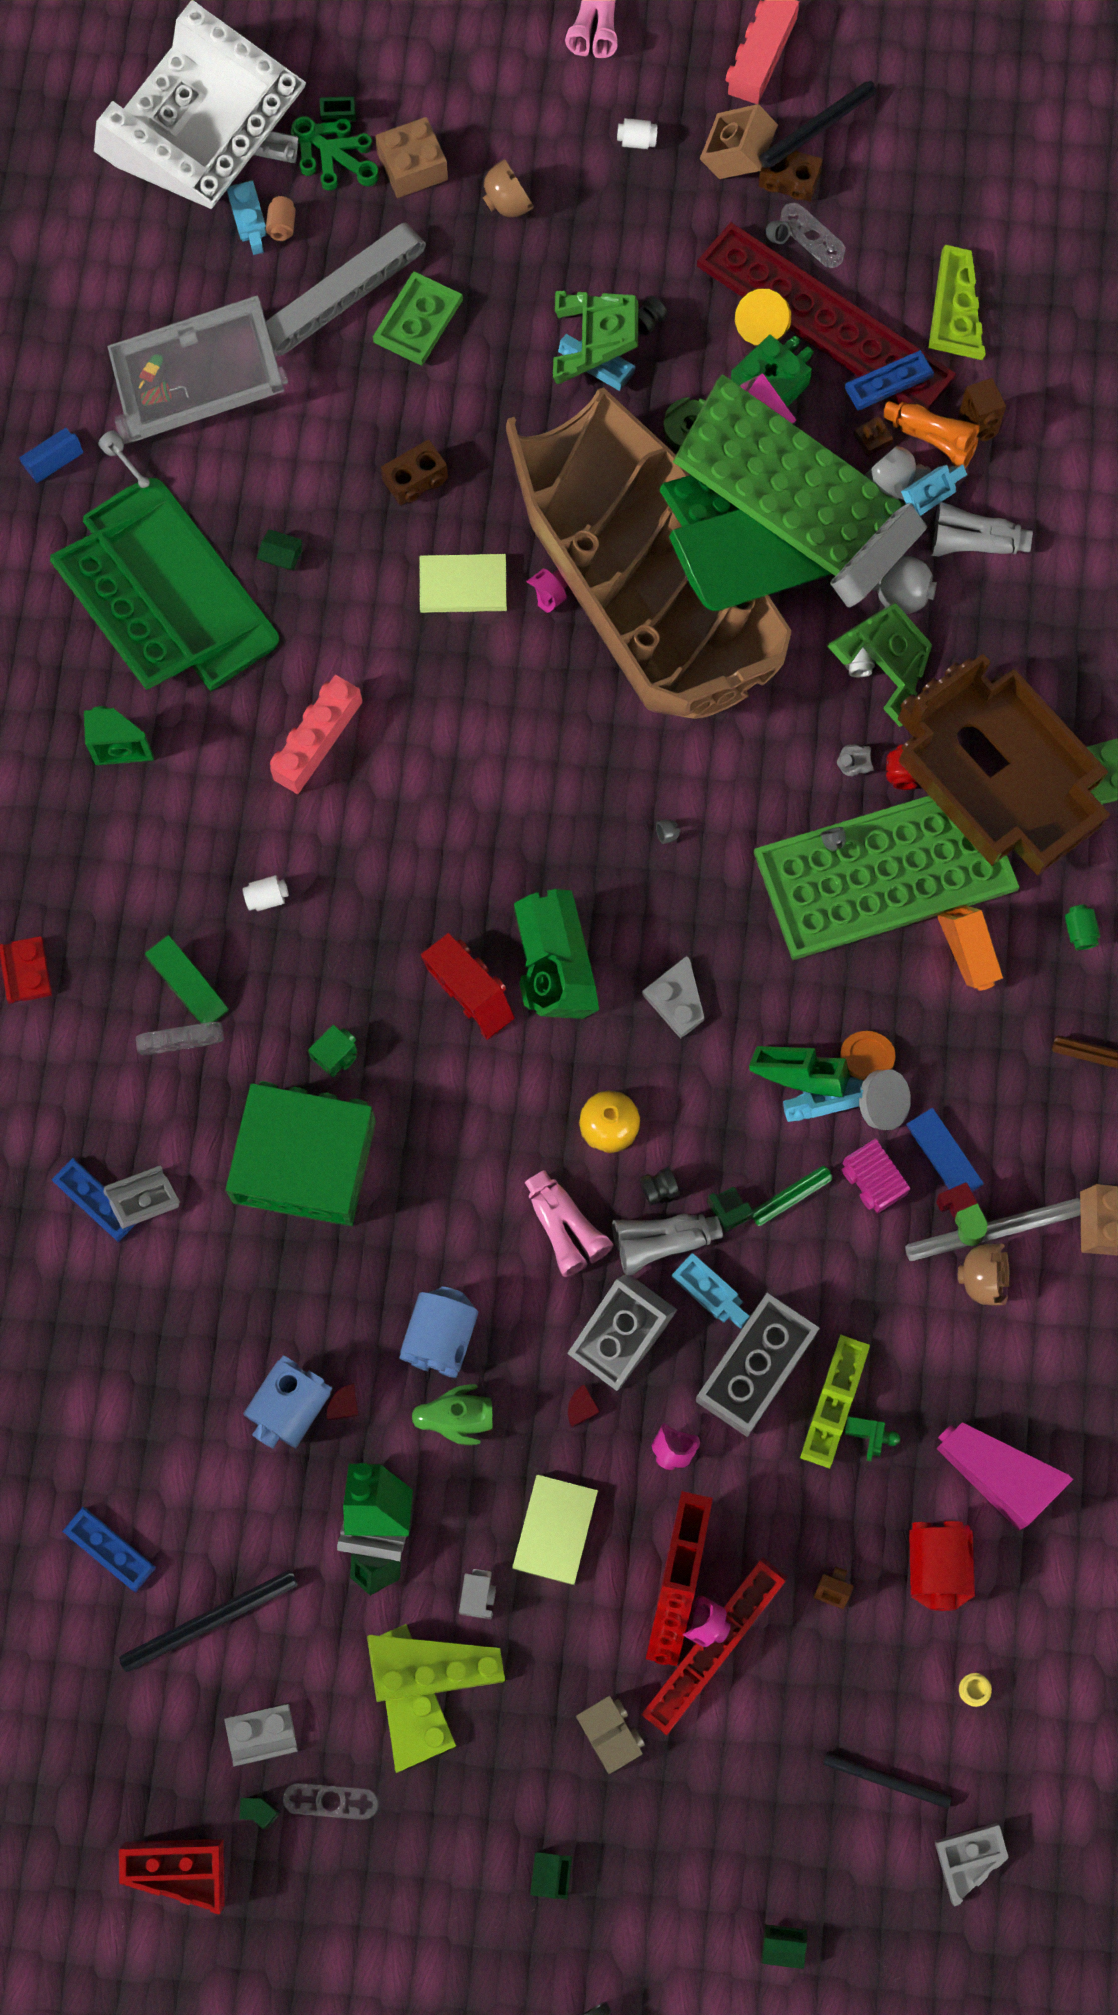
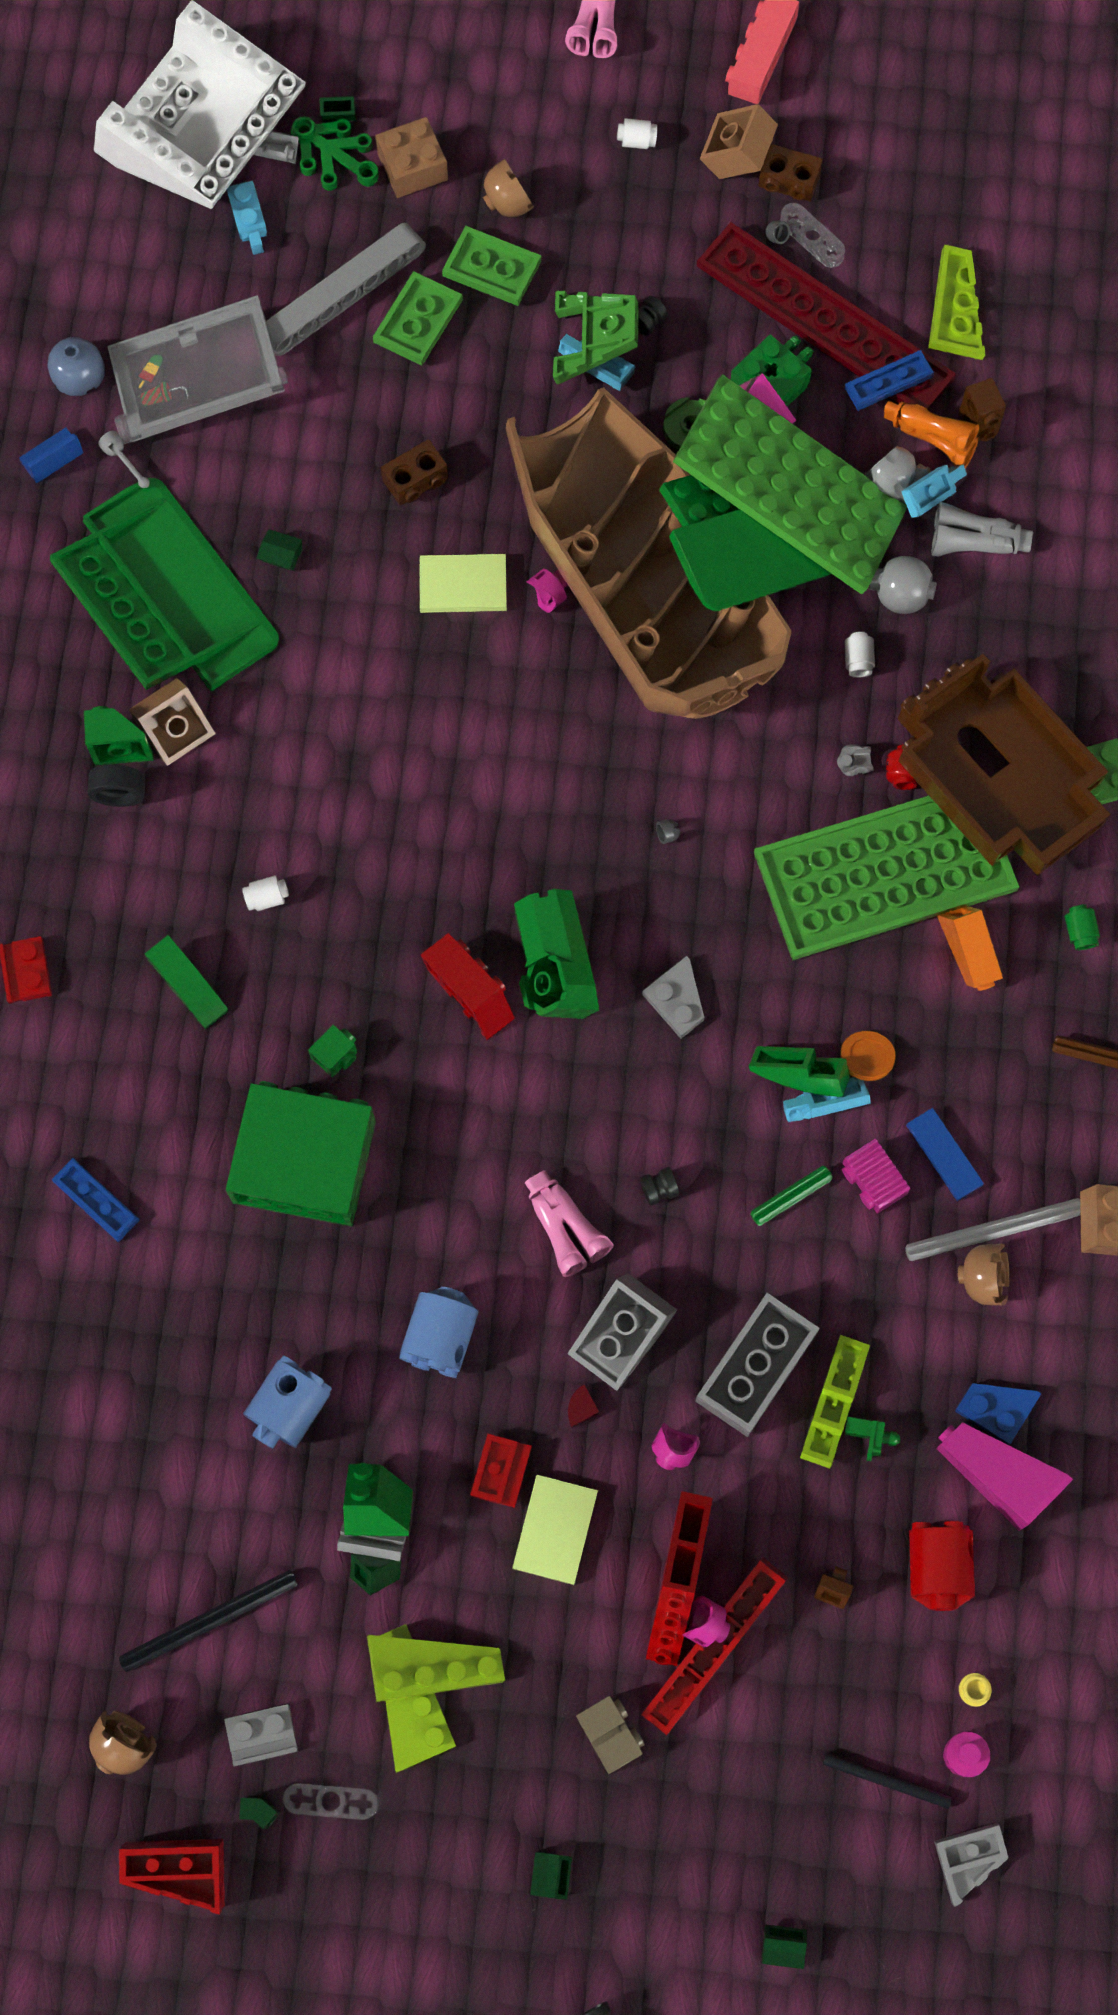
blue tile [62,1507,157,1593] -> none
light grey plate [103,1165,180,1229] -> none
clear beam [135,1022,224,1055] -> none
nougat brick [266,196,296,241] -> none
coral brick [270,674,362,794] -> none
dark red tile [327,1383,359,1421] -> none
bright green animal [412,1384,493,1445] -> none
light grey brick [459,1569,496,1619] -> none
yellow cylinder [579,1090,640,1153] -> none
light grey piece [612,1213,723,1276] -> none
medium azure hinge [671,1253,750,1329] -> none
dark green panel [707,1187,753,1233] -> none
yellow tile [735,289,791,346] -> none
black axle [760,81,877,168] -> none
dark grey hinge [820,827,846,851] -> none
bright green wing [828,603,932,727] -> none
light grey beam [830,503,927,607] -> none
reddish brown tile [854,417,893,456] -> none
light grey tile [859,1070,911,1130] -> none
leg [936,1182,988,1246] -> none
none -> sand blue cylinder [48,337,105,396]
none -> black tyre [87,765,145,807]
none -> medium nougat cylinder [89,1711,157,1775]
none -> medium nougat slope [128,678,216,766]
none -> bright green plate [442,226,541,306]
none -> red plate [470,1433,532,1509]
none -> dark pink piece [943,1732,990,1777]
none -> blue wing [955,1383,1041,1445]

